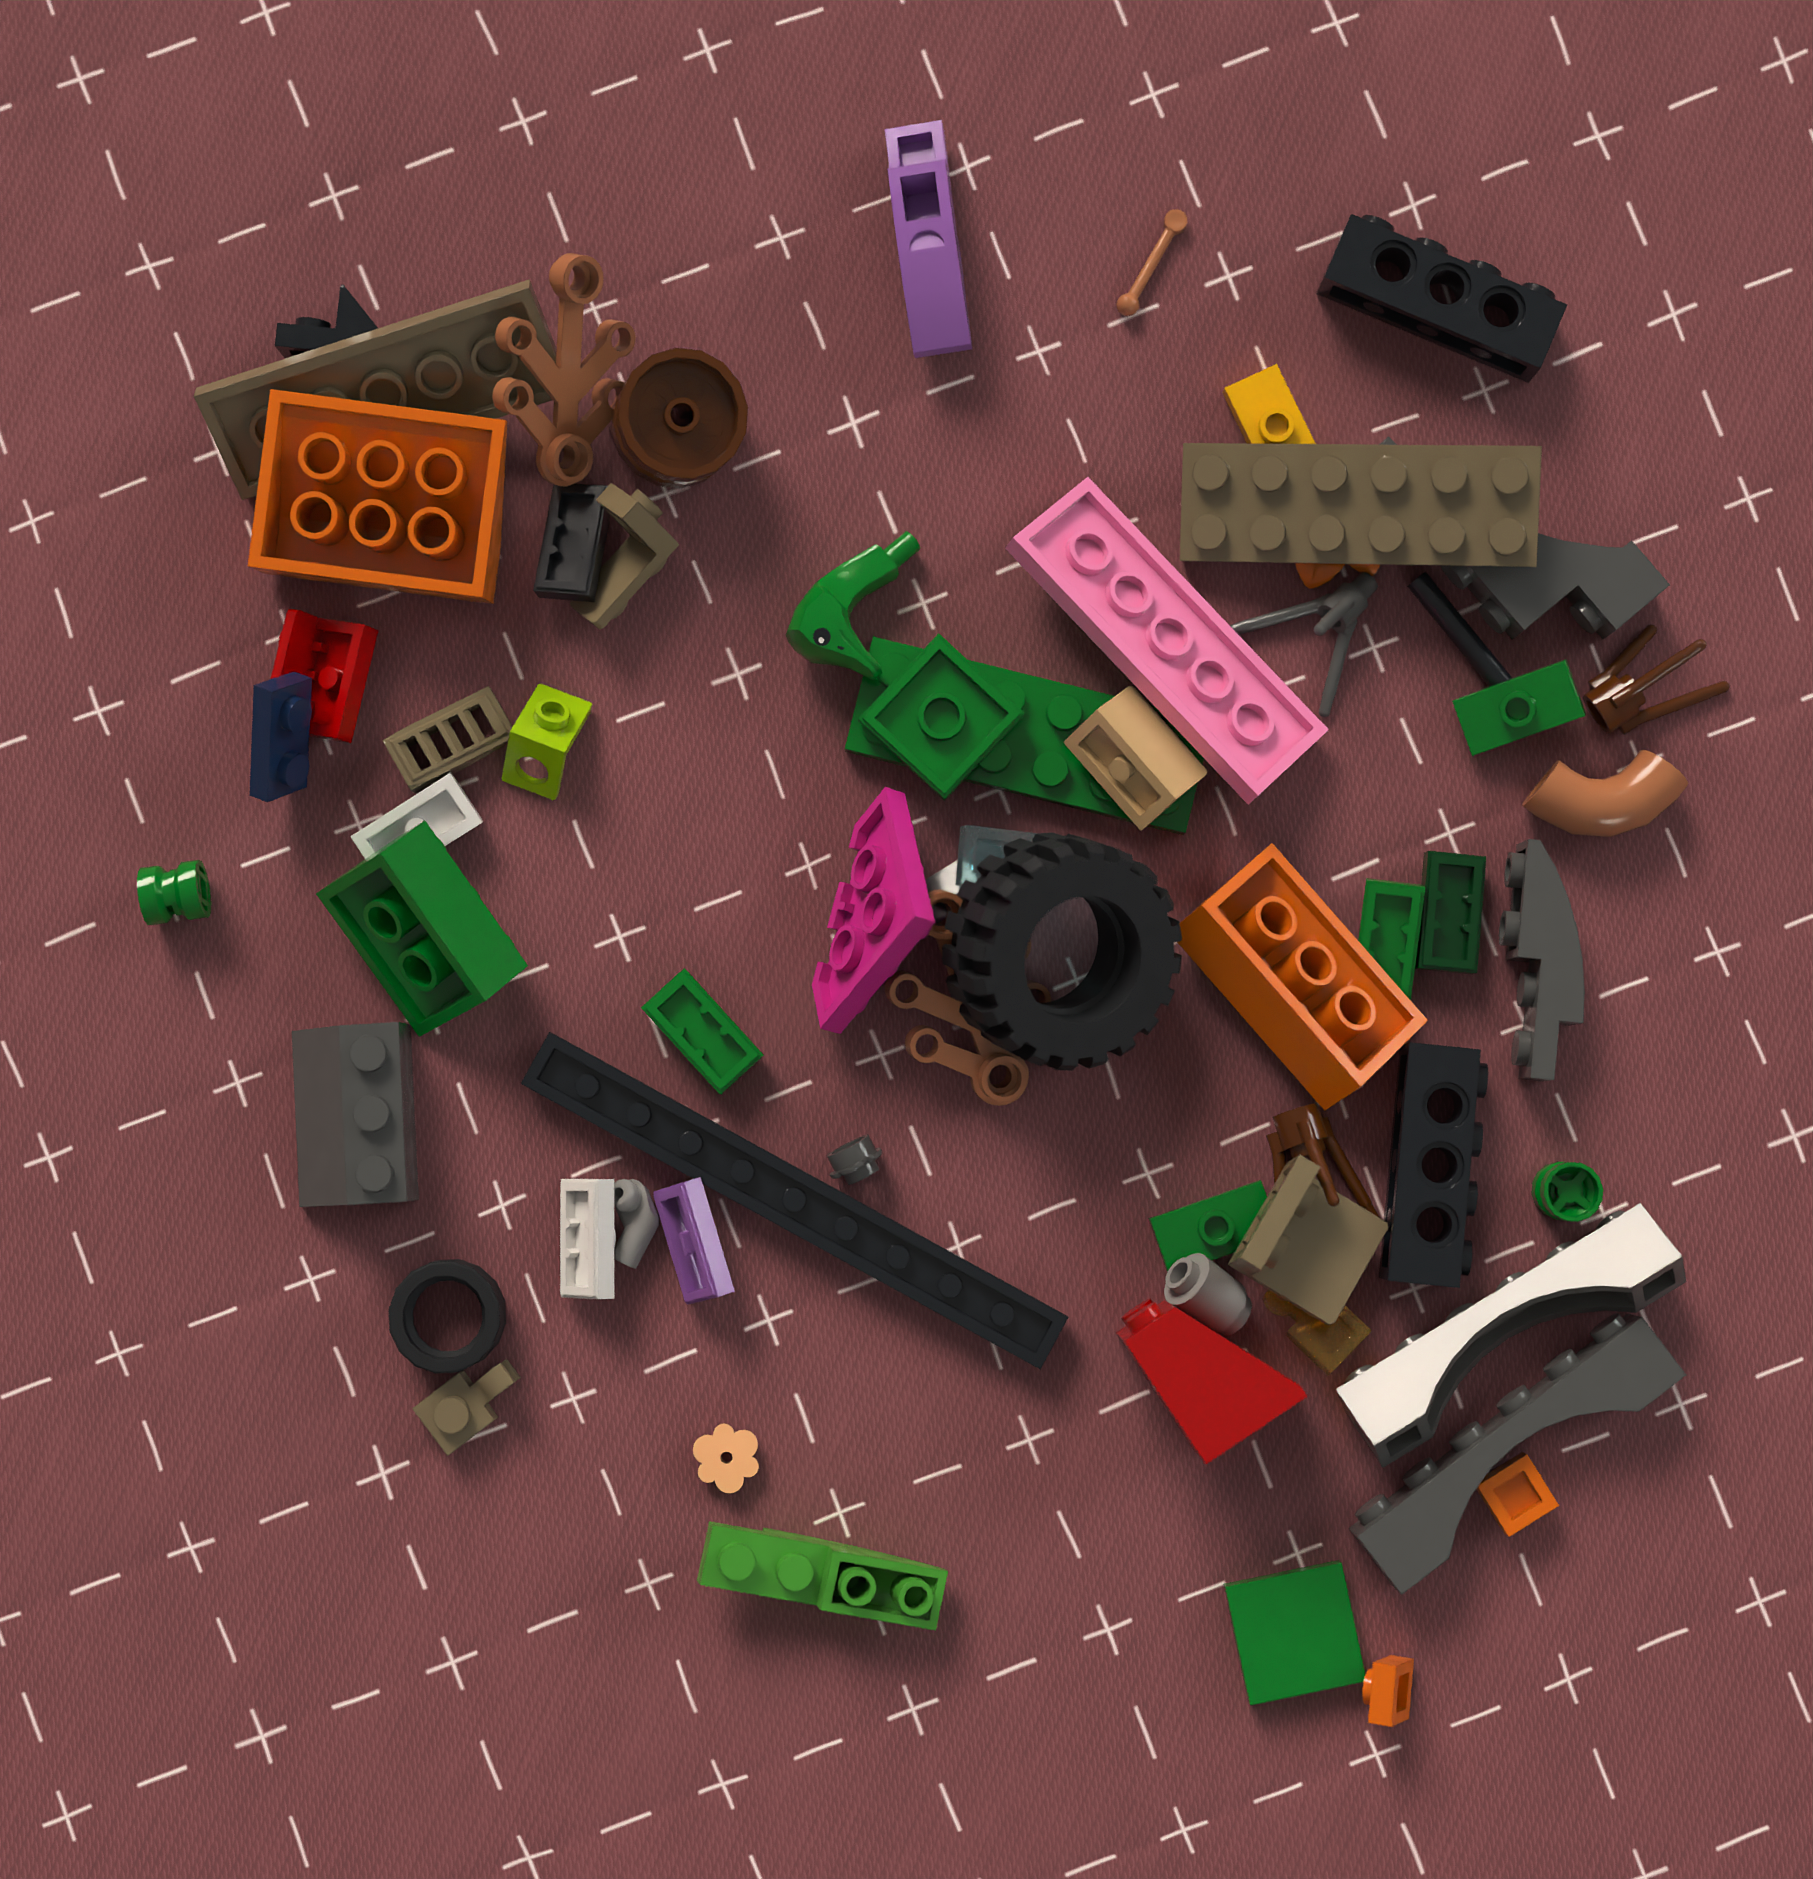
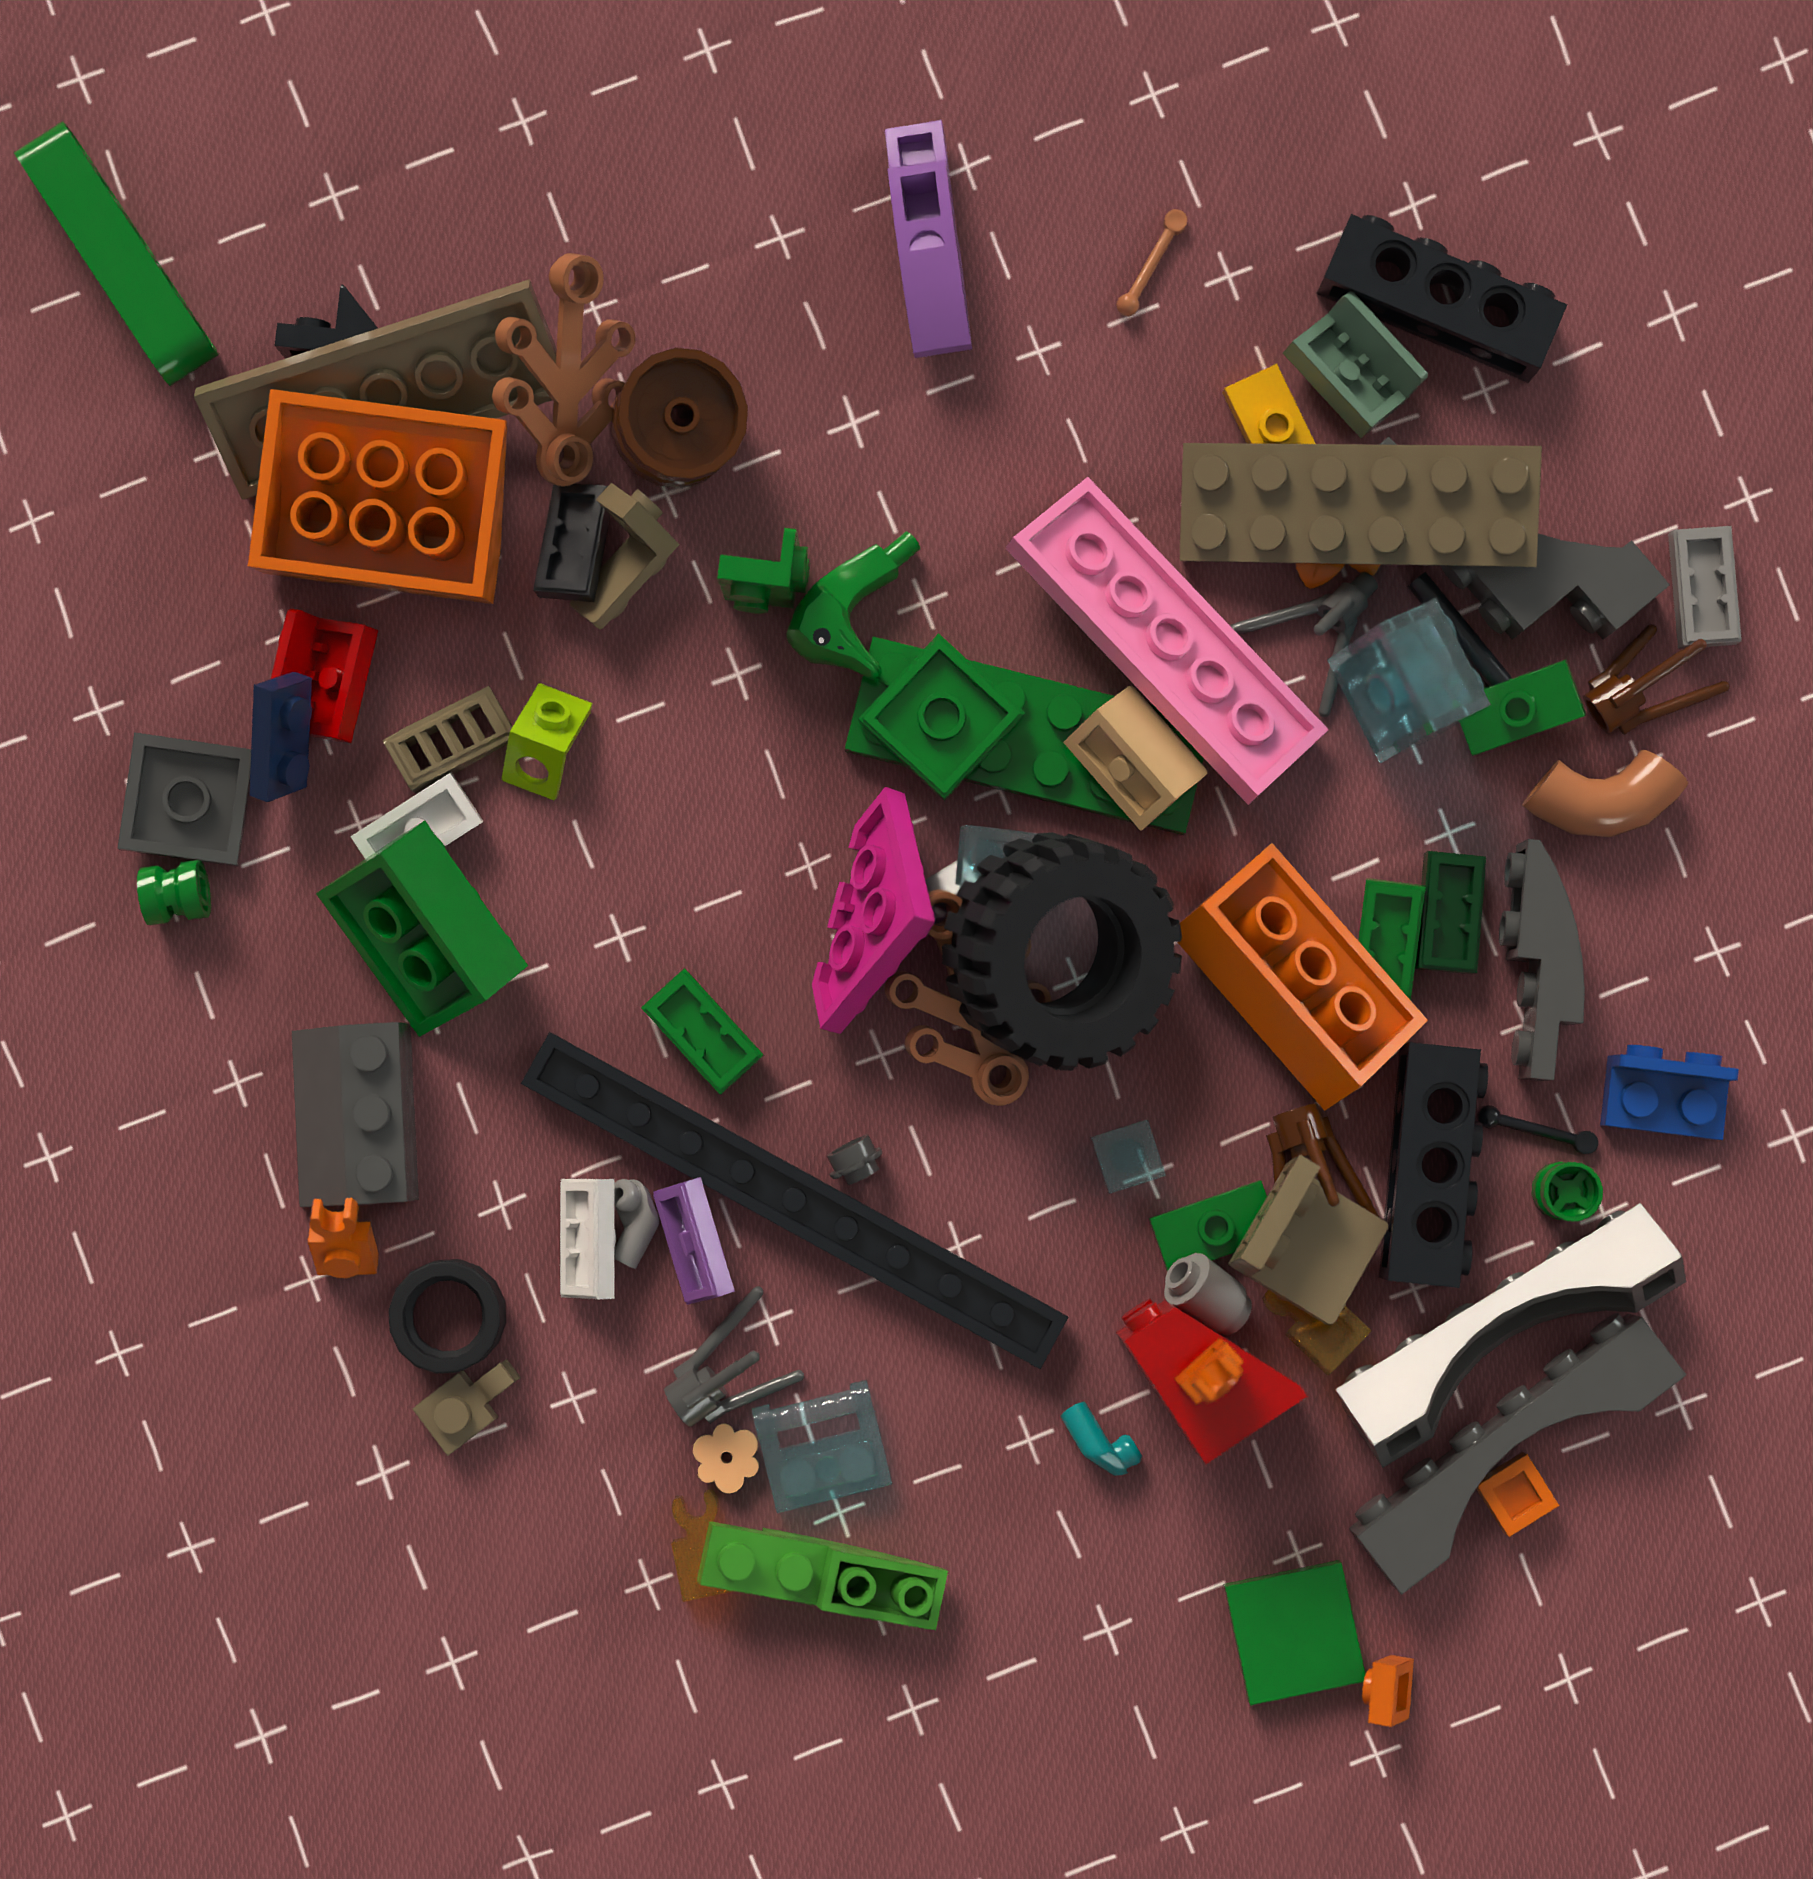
none -> green beam [14,121,219,387]
none -> dark grey plate [117,732,251,866]
none -> orange plate [308,1198,379,1278]
none -> dark grey plant [664,1286,804,1427]
none -> clear yellow plate [671,1489,733,1602]
none -> green bracket [717,528,810,614]
none -> clear light blue plate [752,1379,892,1513]
none -> teal arm [1060,1401,1142,1476]
none -> clear light blue plate [1090,1119,1166,1194]
none -> orange plate [1175,1338,1244,1404]
none -> sand green bracket [1283,291,1428,438]
none -> clear light blue brick [1327,598,1491,764]
none -> black hinge [1478,1105,1598,1154]
none -> blue bracket [1600,1045,1739,1140]
none -> light grey plate [1668,526,1742,649]

